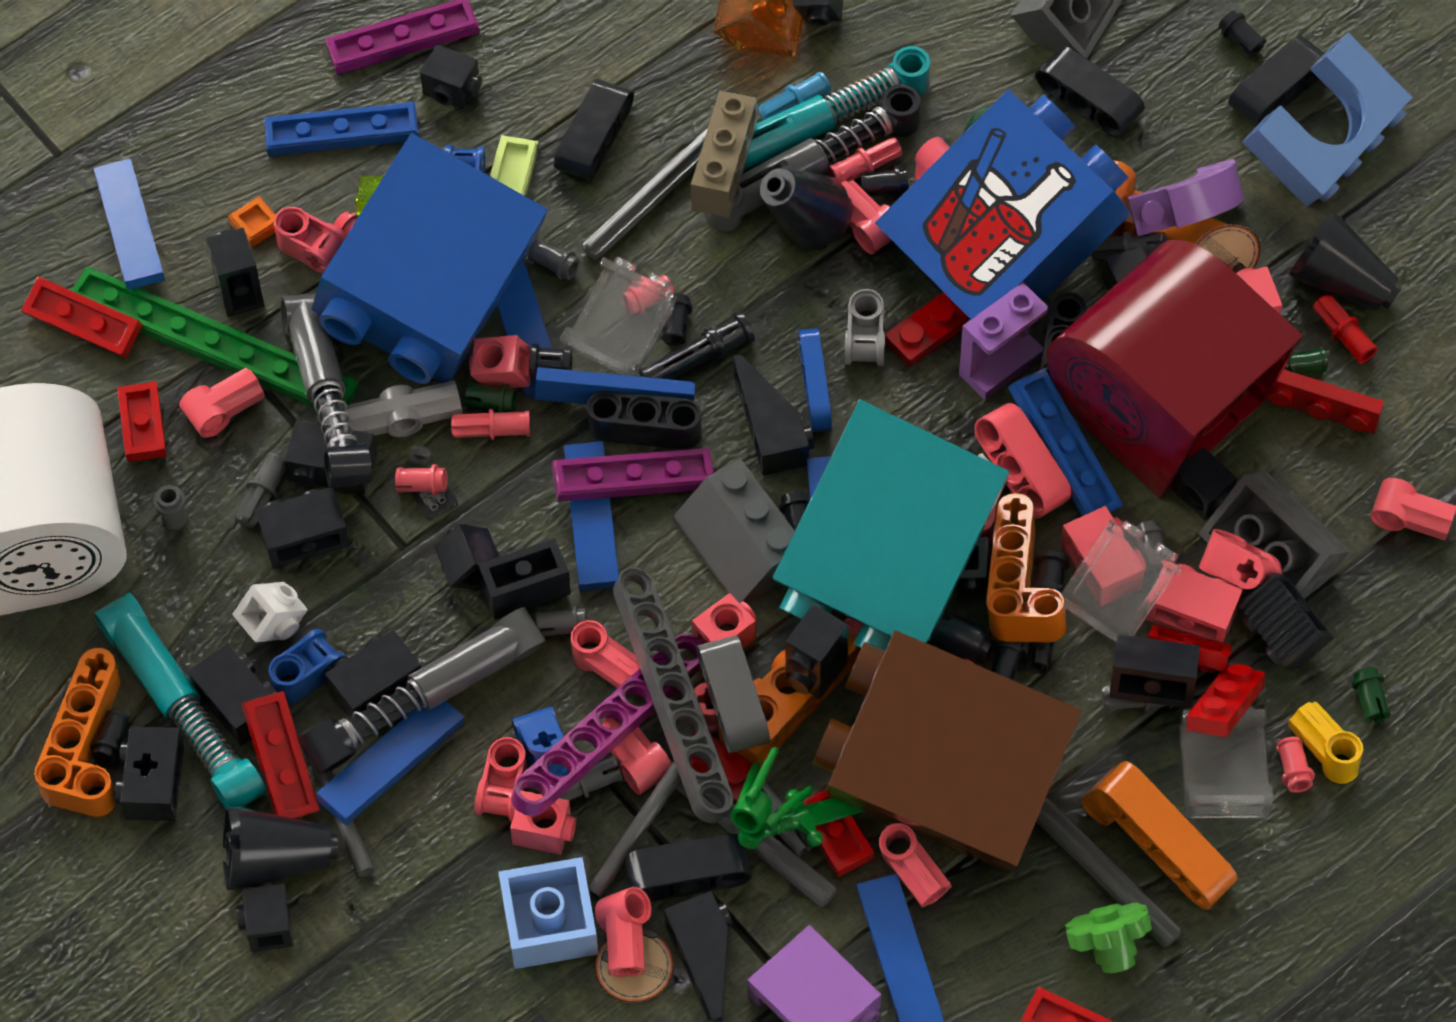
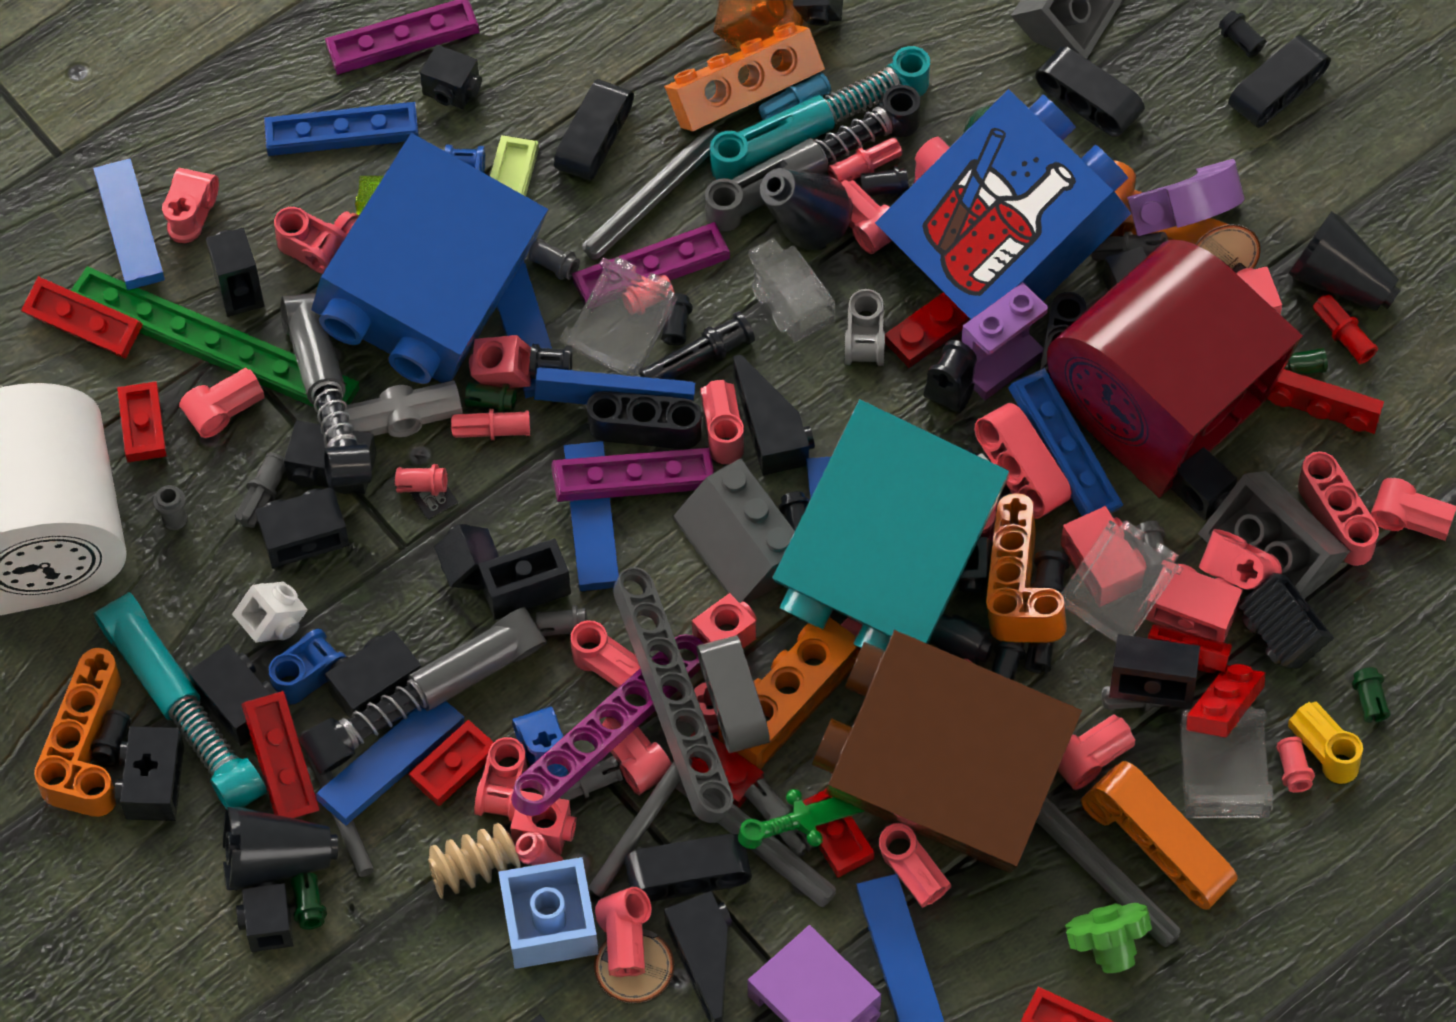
orange tile [228,196,276,248] -> none
dark tan brick [691,90,757,218] -> none
green plant [730,747,814,834] -> none
black brick [785,604,848,699] -> none
blue beam [798,328,832,433] -> none
medium blue arch [1242,33,1413,207] -> none
none -> coral piece [162,168,219,243]
none -> dark green pin [291,873,327,930]
none -> red plate [409,720,494,806]
none -> tan piece [428,823,521,899]
none -> coral pin [515,832,564,866]
none -> magenta tile [572,222,730,311]
none -> orange brick [664,22,825,131]
none -> coral piece [700,380,744,464]
none -> clear brick [748,238,835,343]
none -> black piece [924,340,977,413]
none -> coral piece [1057,714,1136,790]
none -> coral beam [1298,451,1379,566]

